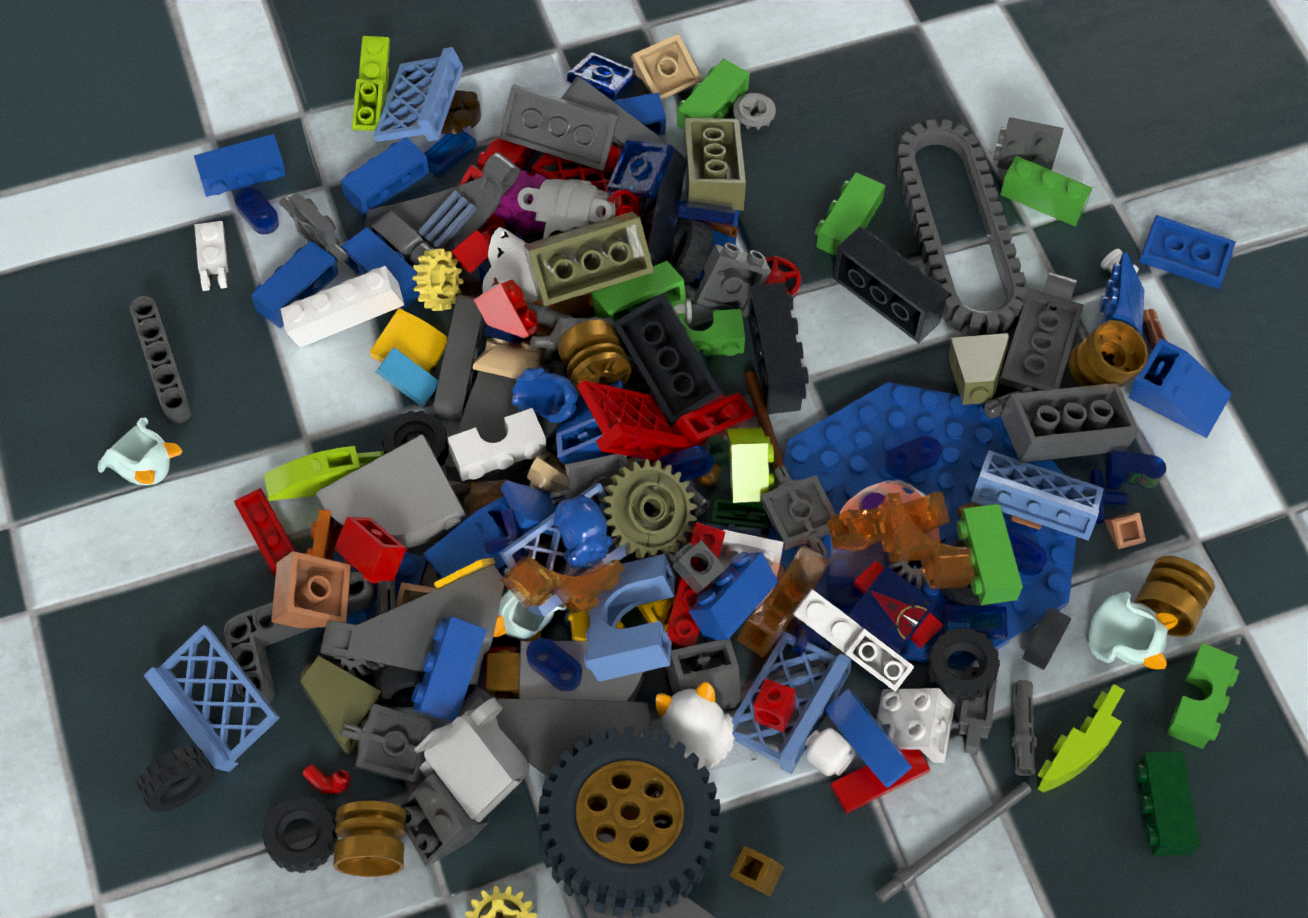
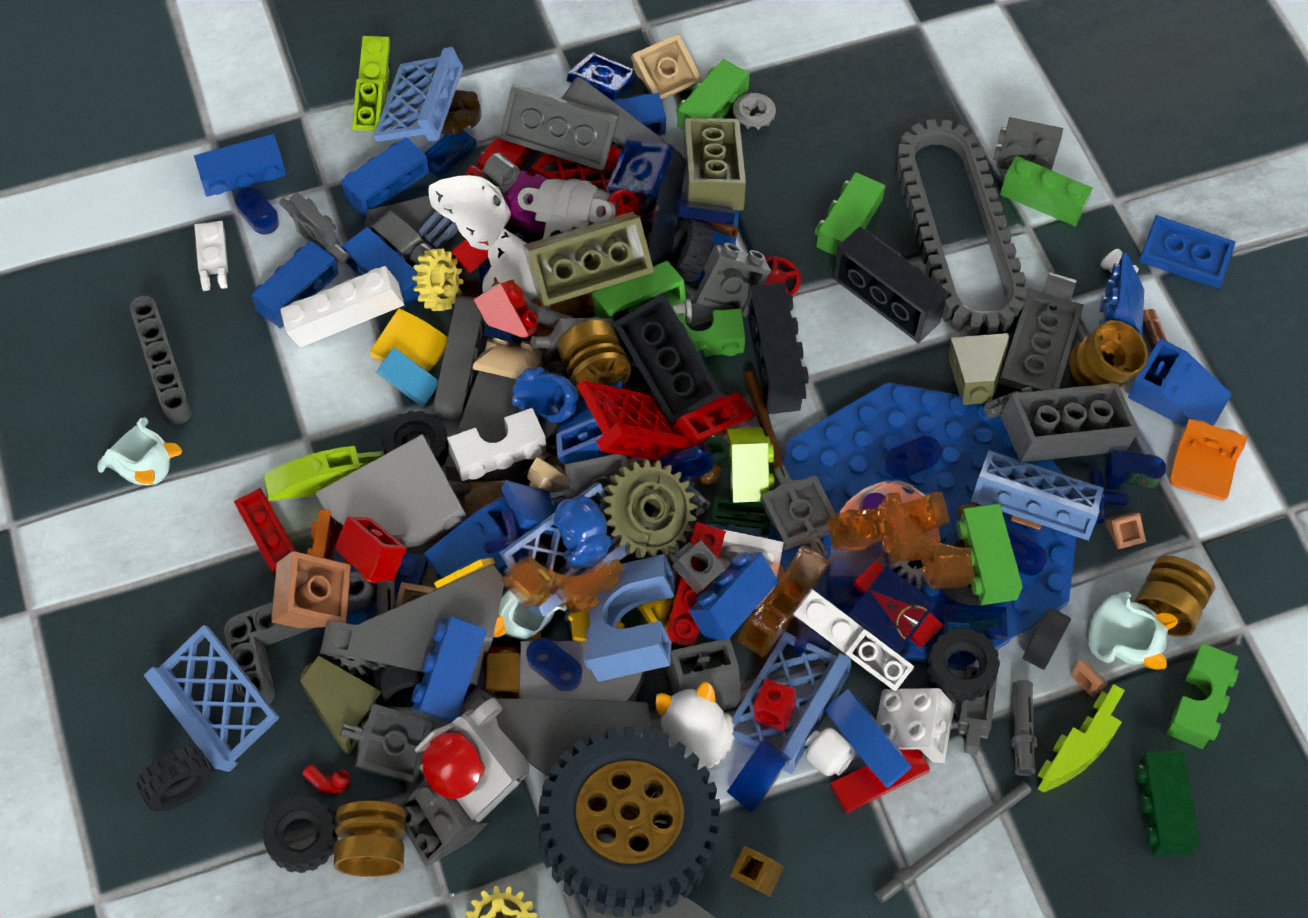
none -> red dish [422,732,485,799]
none -> white piece [429,175,511,250]
none -> clear blue tile [727,739,791,812]
none -> nougat slope [1071,660,1108,697]
none -> orange bracket [1169,419,1247,501]

